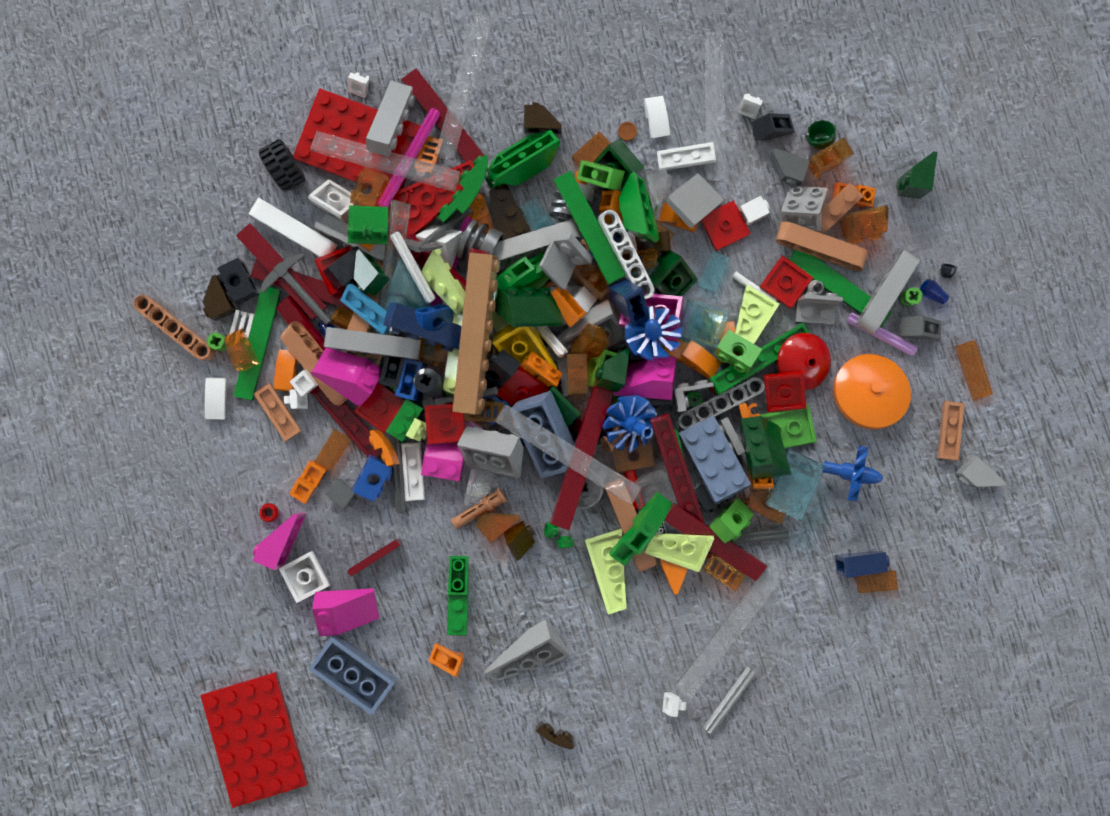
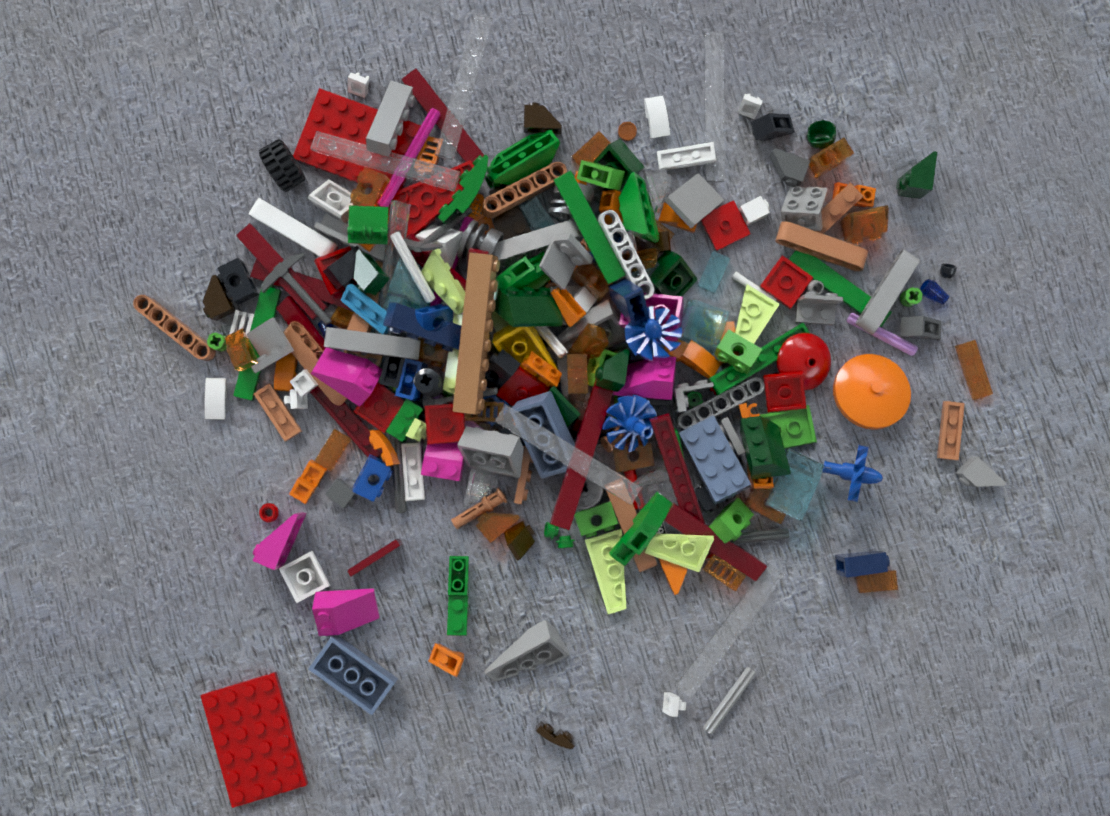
none -> light grey bracket [247,318,294,373]
none -> nougat beam [482,162,567,218]
none -> nougat plate [514,446,534,504]
none -> bright green brick [574,501,618,538]

